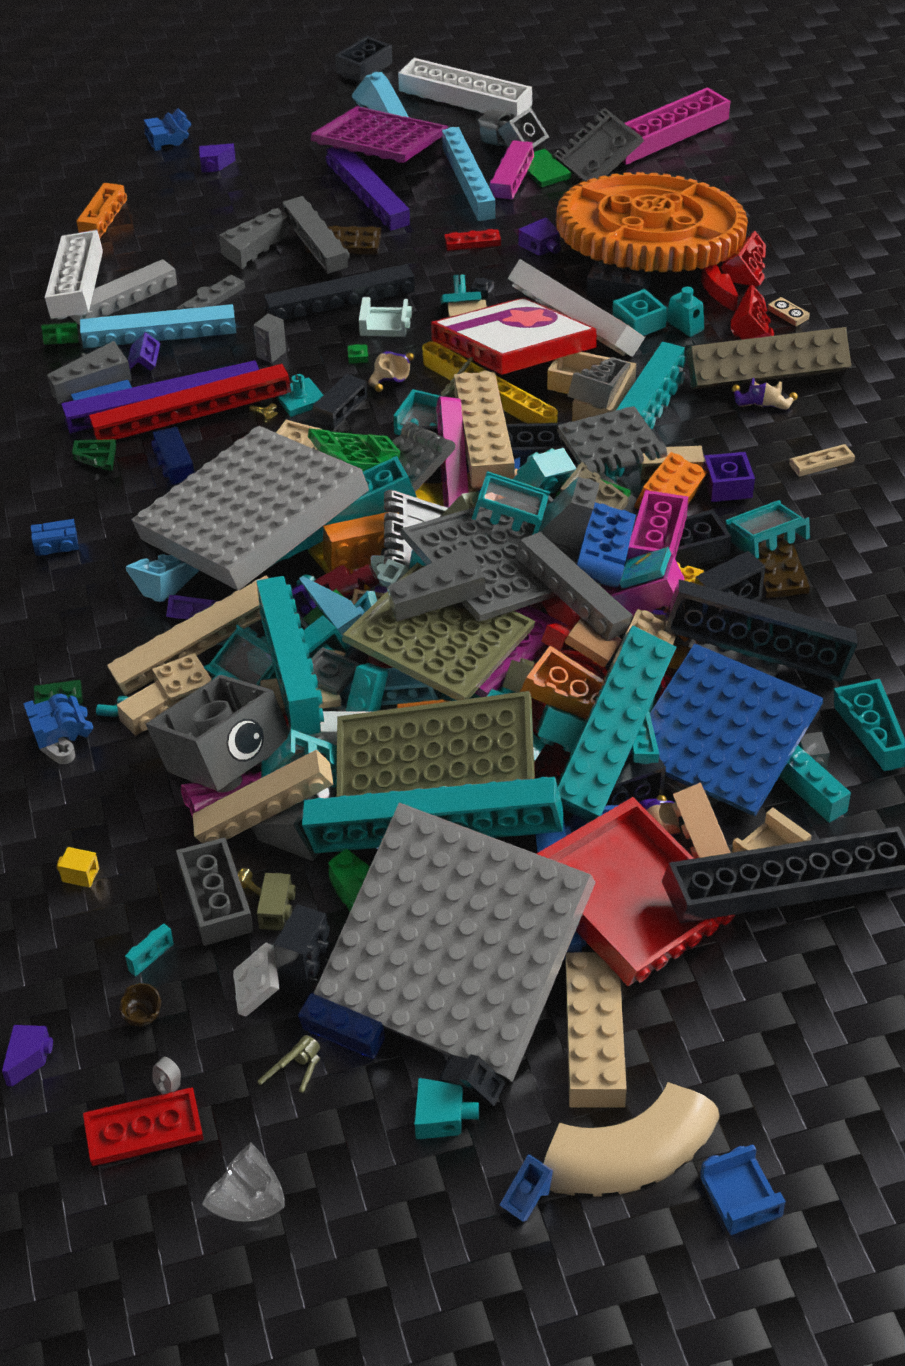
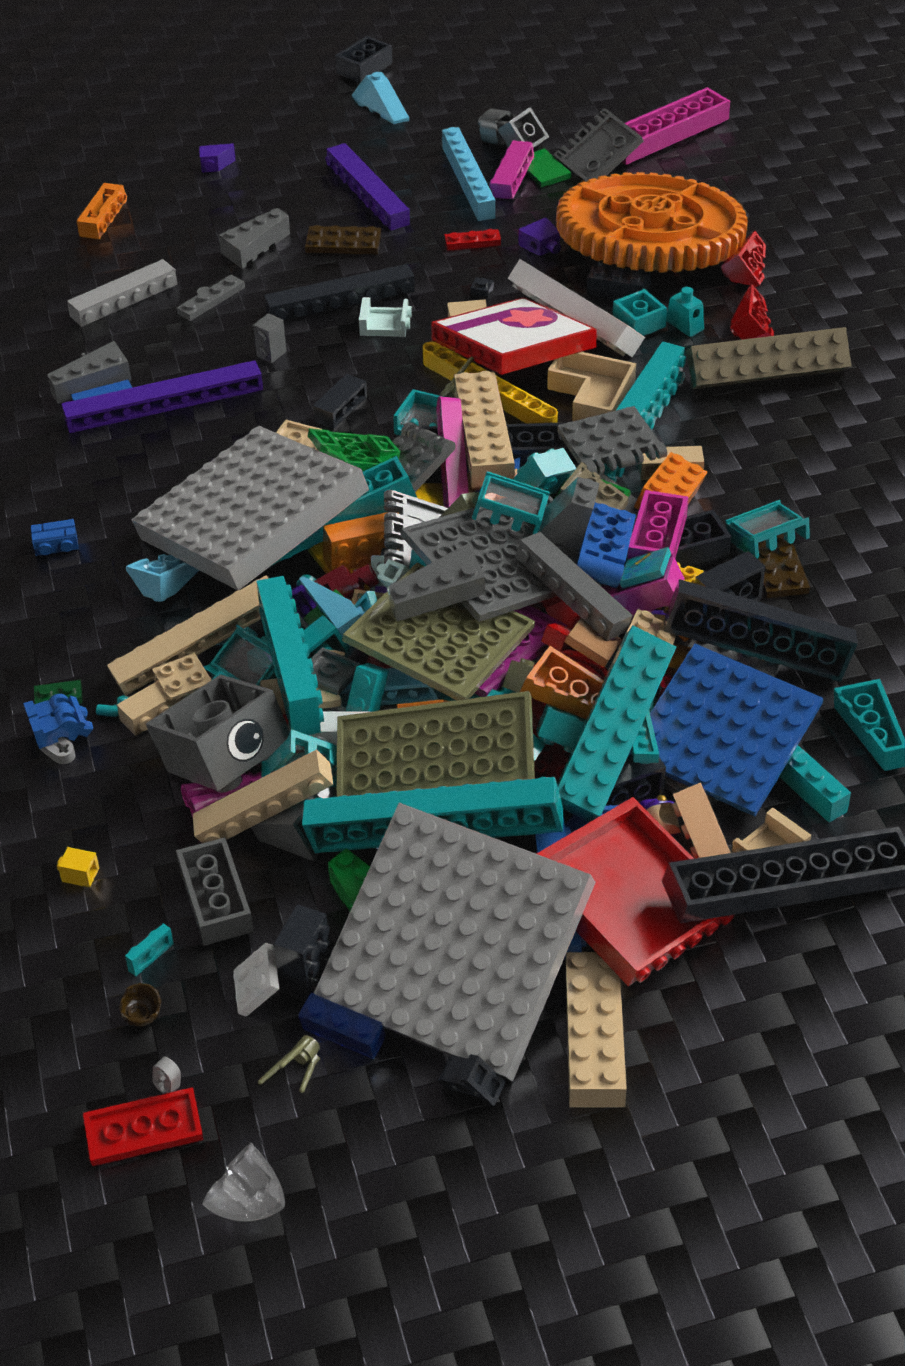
dark purple slope [2,1025,53,1086] -> none
green hips [41,322,79,345] -> none
white brick [45,230,103,319] -> none
dark green wing [72,439,116,471] -> none
medium azure brick [80,304,236,348] -> none
red brick [89,364,291,440] -> none
dark purple panel [128,332,160,371] -> none
blue hips [144,109,192,151] -> none
clear blue brick [151,427,194,485] -> none
dark purple panel [166,595,218,619] -> none
clear yellow hand [238,868,262,896] -> none
clear yellow hand [250,403,278,419] -> none
olive brick [257,873,296,930] -> none
teal tile [275,374,324,417] -> none
dark grey brick [283,196,349,274] -> none
magenta plate [311,106,448,163] -> none
green plate [348,344,368,364] -> none
tan piece [368,351,414,392] -> none
white brick [398,58,532,117] -> none
teal torso [415,1078,479,1139] -> none
teal tile [441,275,481,305] -> none
blue slope [500,1155,553,1221] -> none
tan brick [543,1082,719,1197] -> none
dark grey wedge [568,357,631,409] -> none
blue panel [700,1145,786,1235] -> none
red slope [701,264,738,311] -> none
dark purple brick [703,452,755,502] -> none
piece [732,378,797,410] -> none
tan tile [768,297,810,326] -> none
tan tile [789,444,855,477] -> none
dark grey brick [798,732,830,769] -> none

